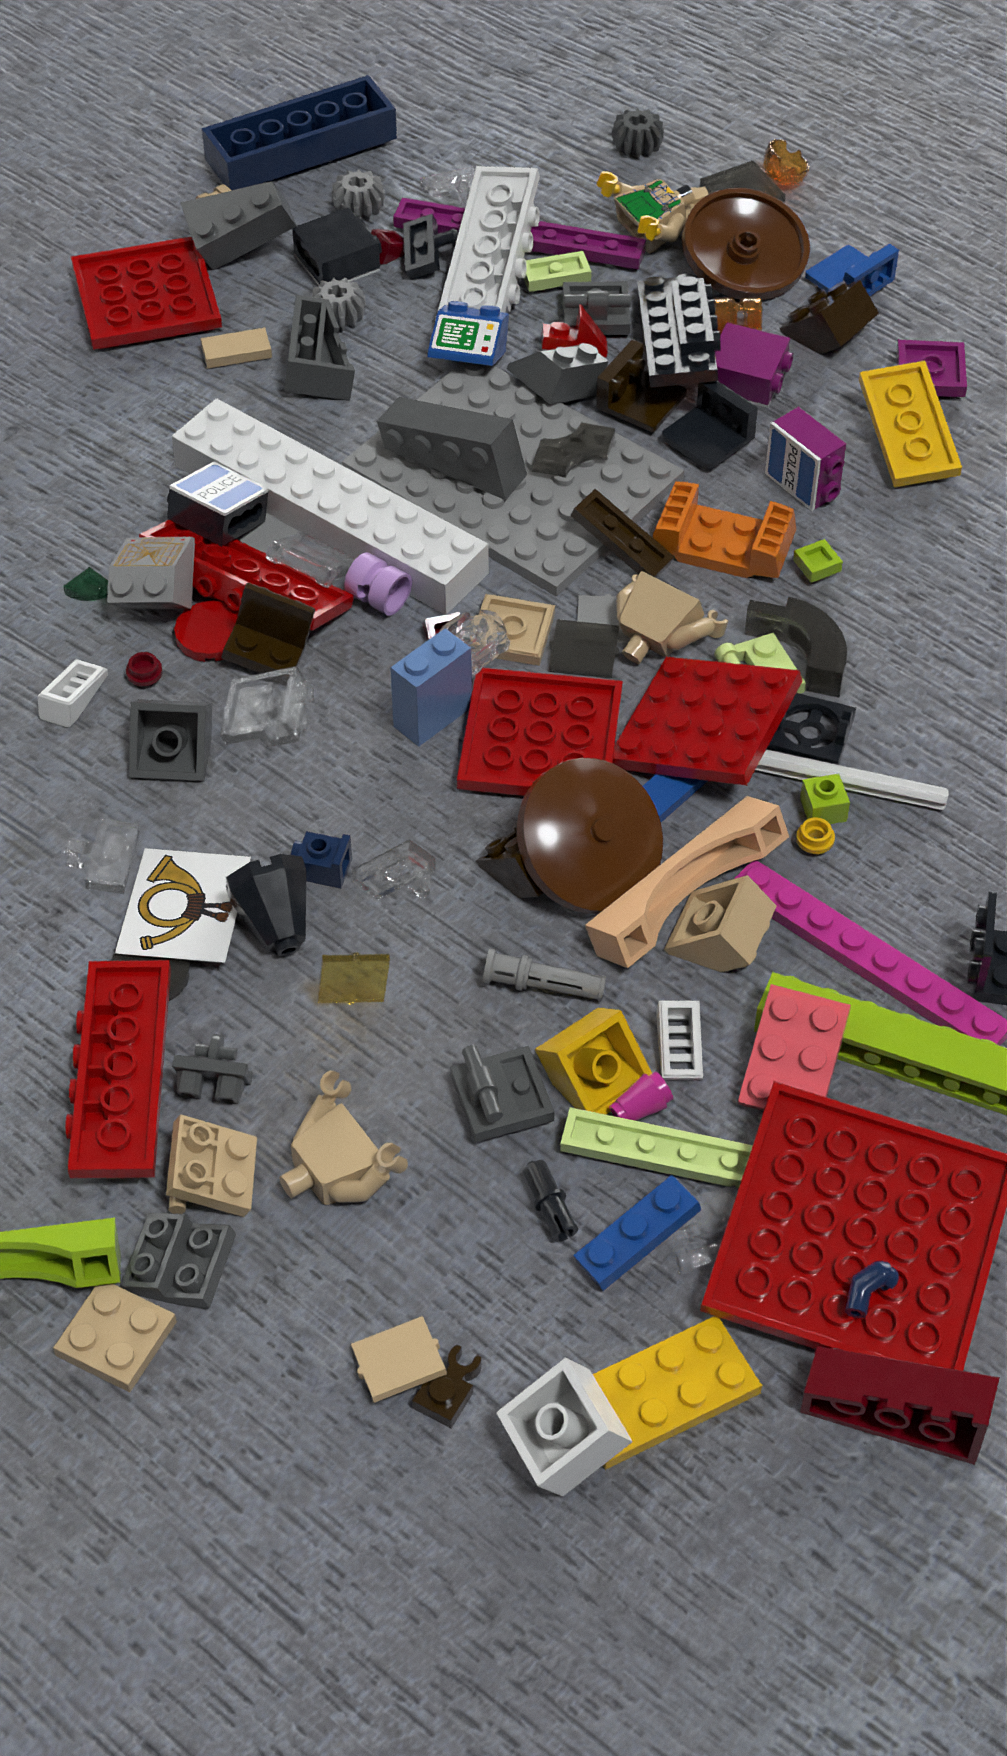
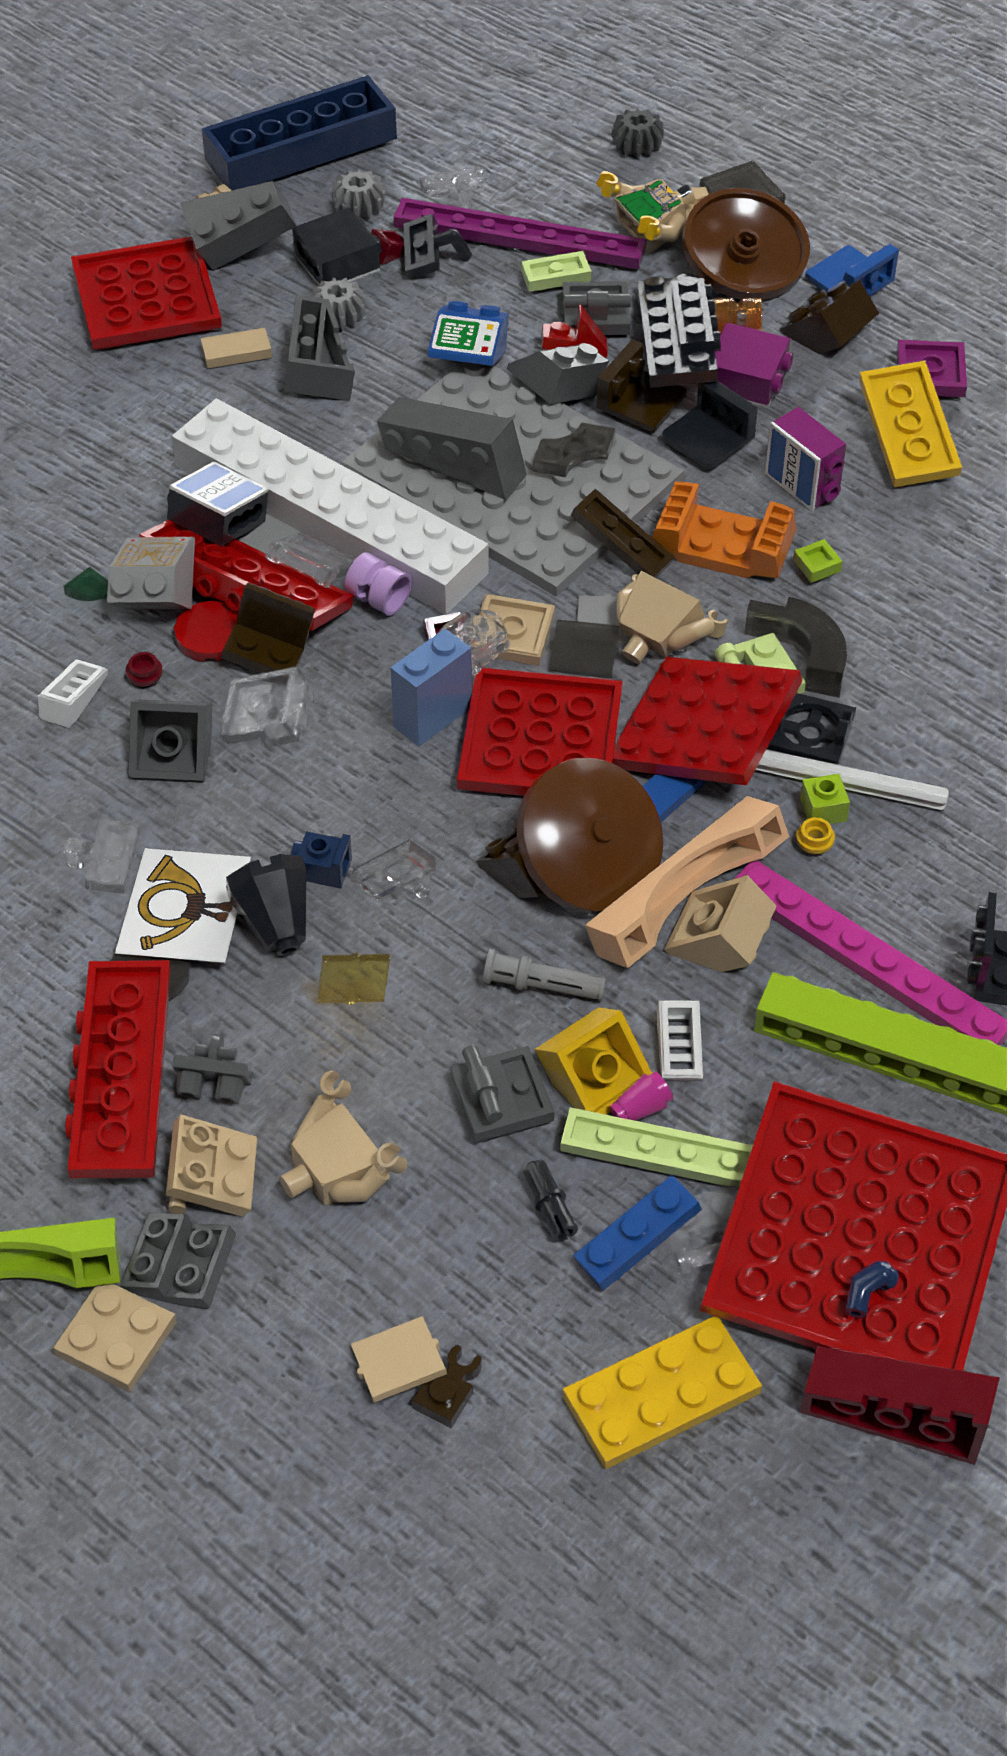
white plate [435,166,540,321] -> none
white brick [496,1357,633,1496] -> none
coral plate [738,984,851,1111] -> none
clear orange hair [763,139,810,185] -> none

